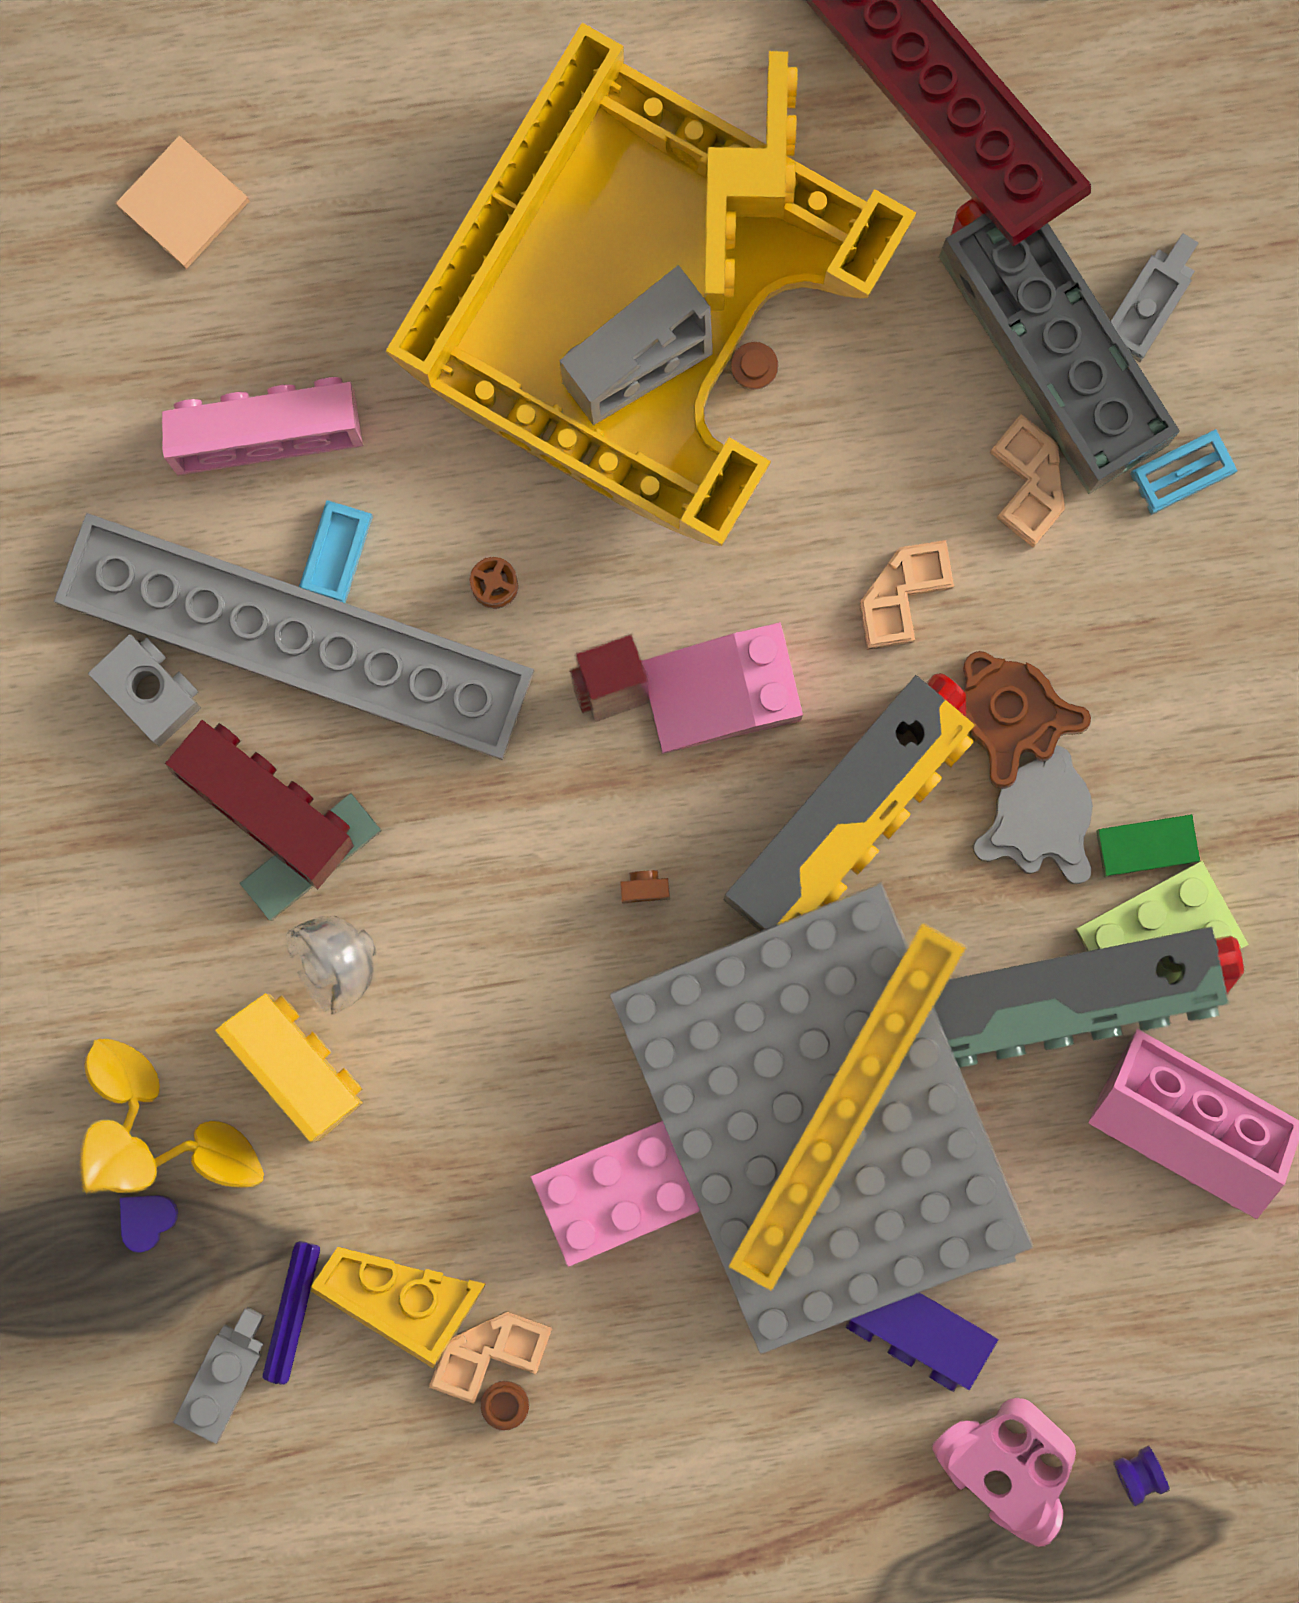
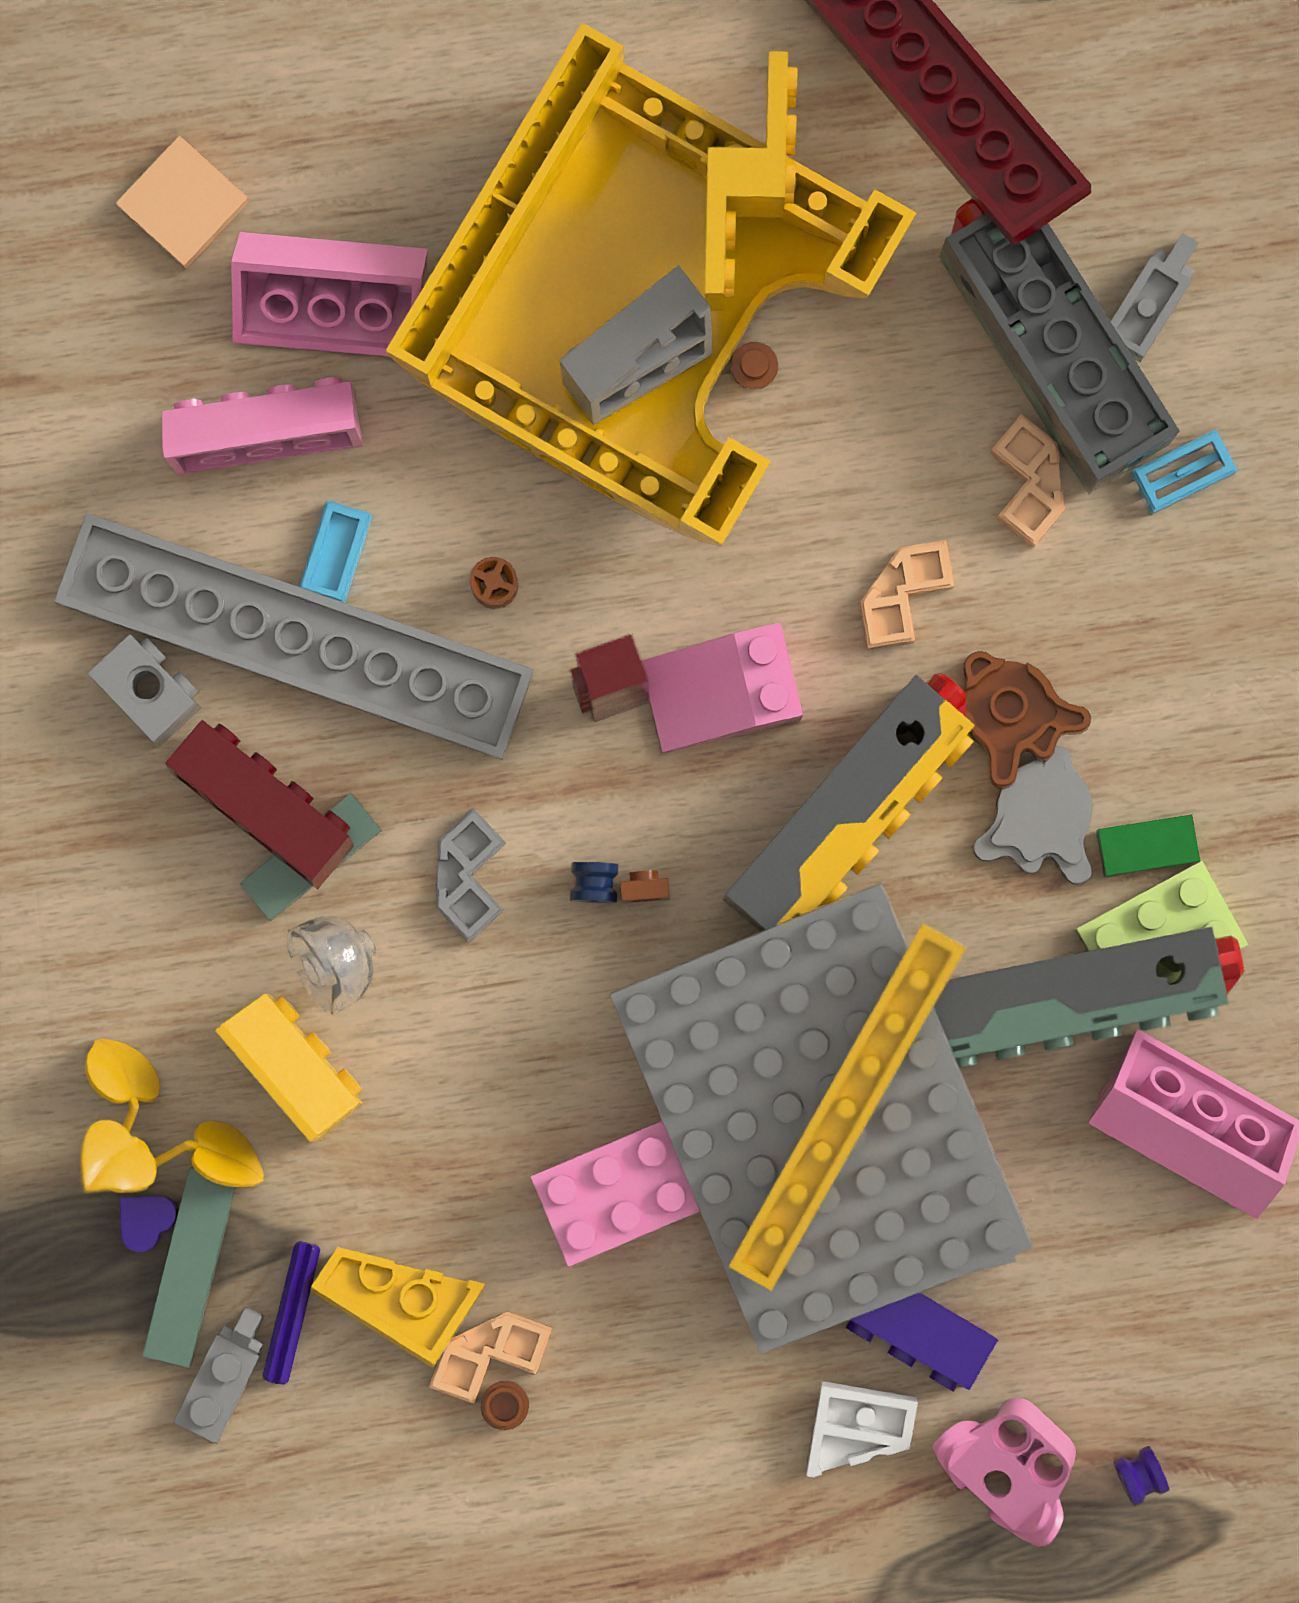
none -> sand green tile [142,1167,236,1368]
none -> bright pink slope [231,232,428,357]
none -> light grey tile [436,808,506,943]
none -> dark blue wheel [570,862,618,903]
none -> white wing [806,1381,918,1477]

